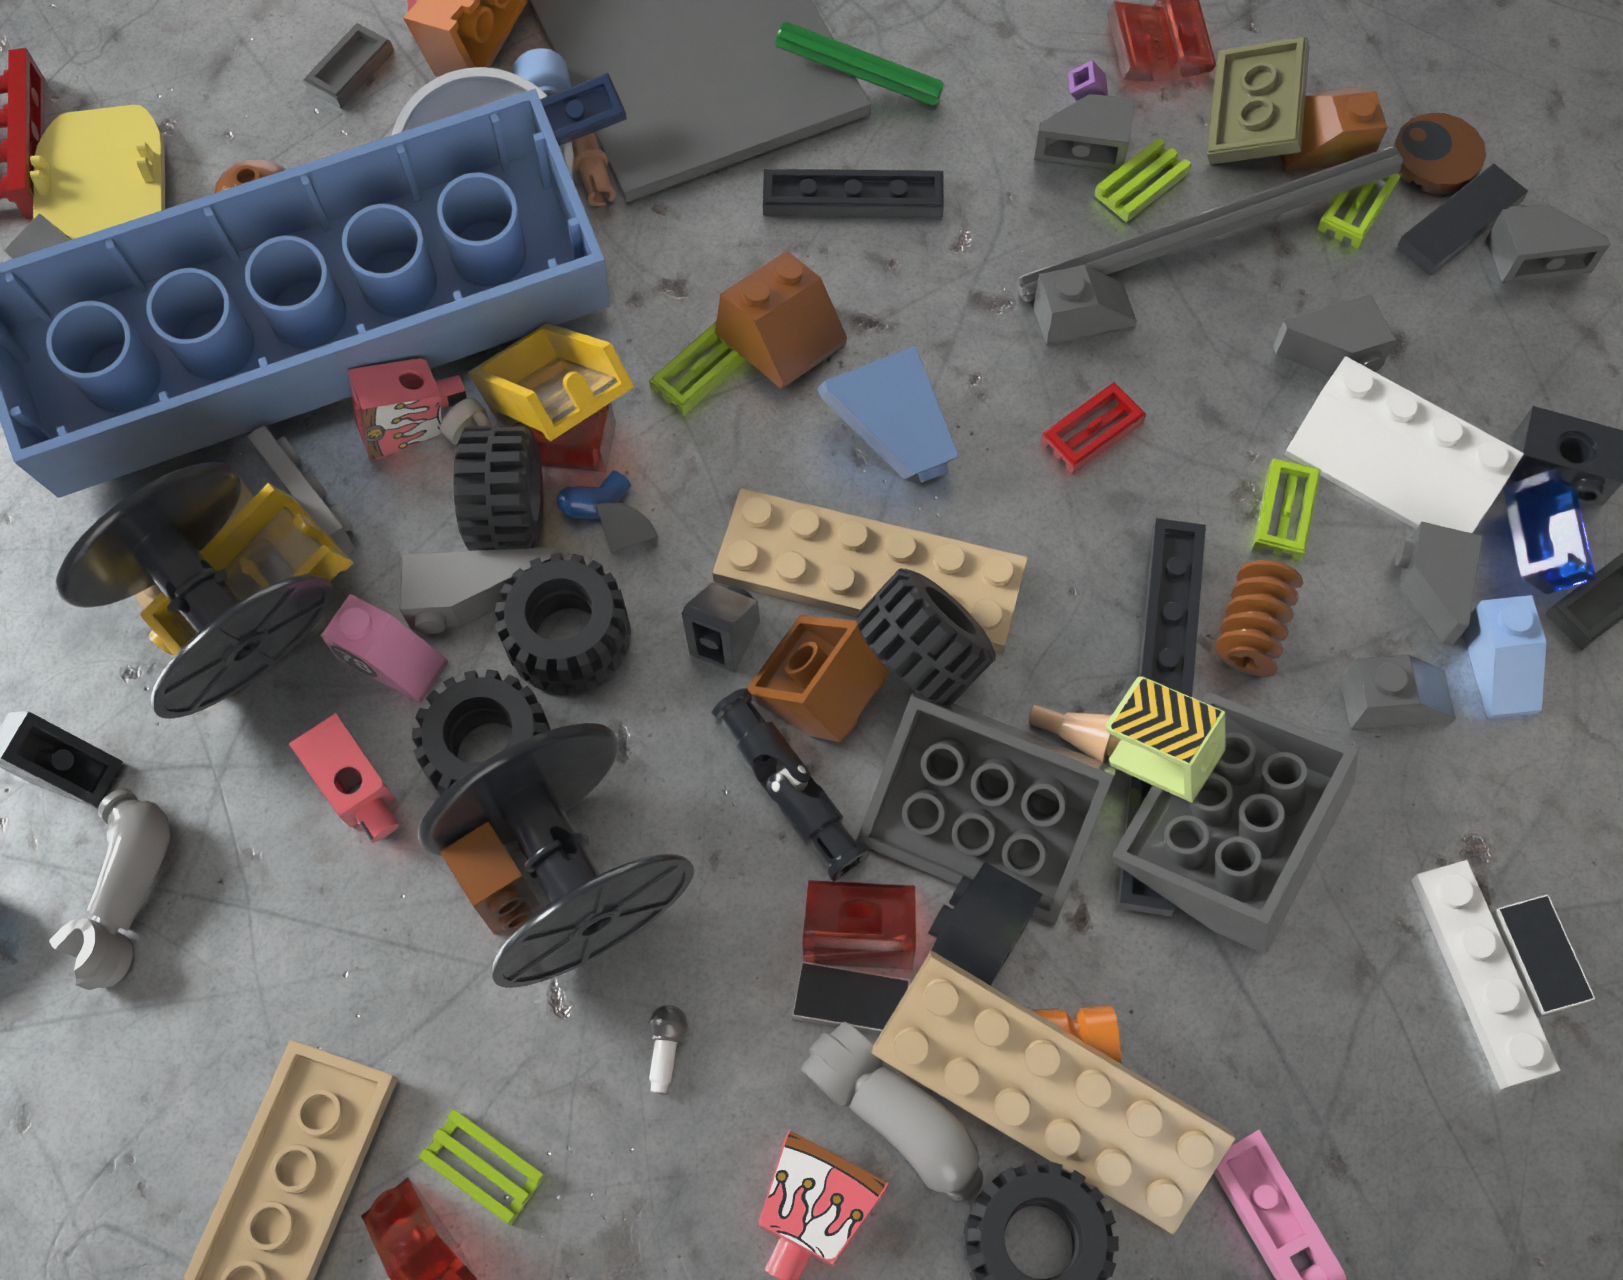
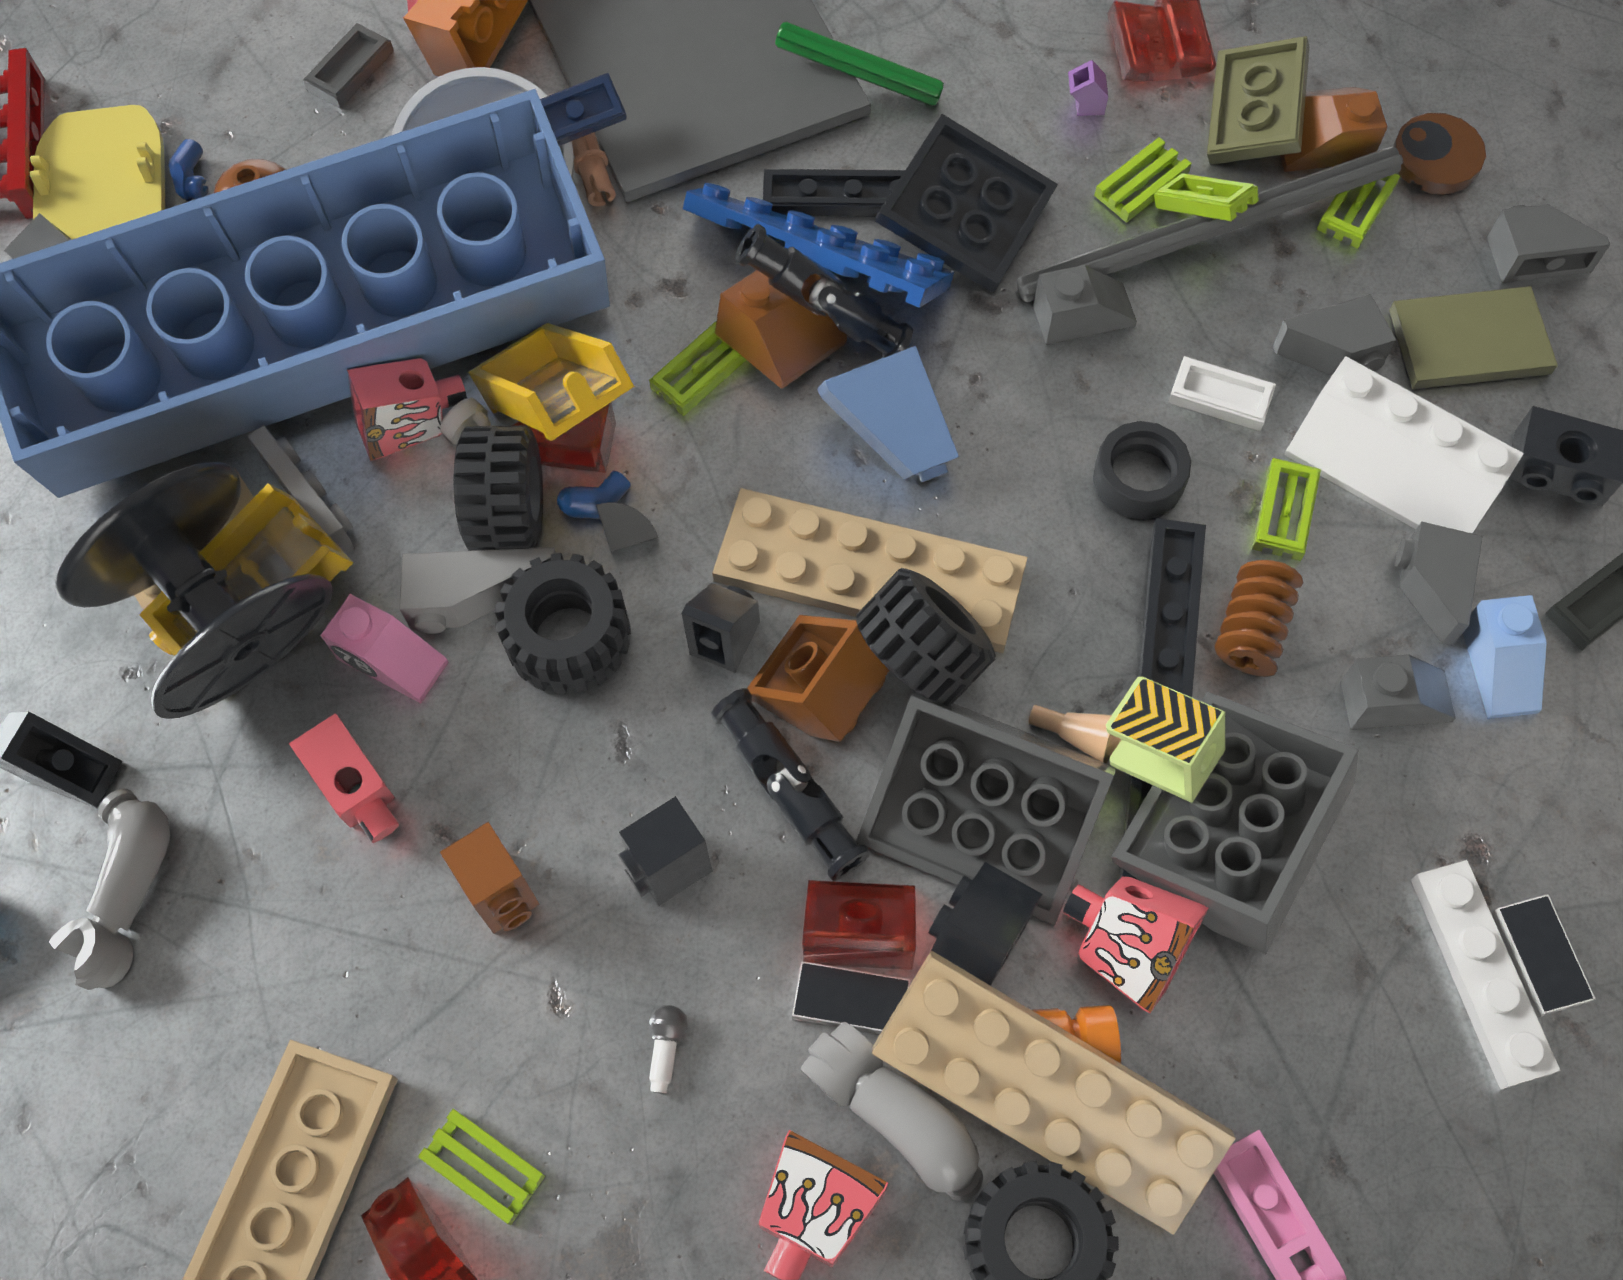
black tyre [412,670,551,795] -> none
black piece [418,723,694,988] -> none
light blue head [511,48,572,96] -> none
dark grey slope [1034,94,1135,171] -> none
red tile [1040,382,1146,474] -> none
black tile [1397,163,1528,275] -> none
clear blue panel [1503,470,1597,595] -> none
none -> blue arm [168,139,208,202]
none -> black brick [618,796,713,906]
none -> blue wing [683,183,955,308]
none -> black piece [734,224,913,358]
none -> black plate [875,114,1058,293]
none -> torso [1063,877,1209,1013]
none -> black tyre [1093,421,1192,520]
none -> lime tile [1154,173,1259,221]
none -> white tile [1168,356,1276,431]
none -> olive tile [1389,286,1558,390]

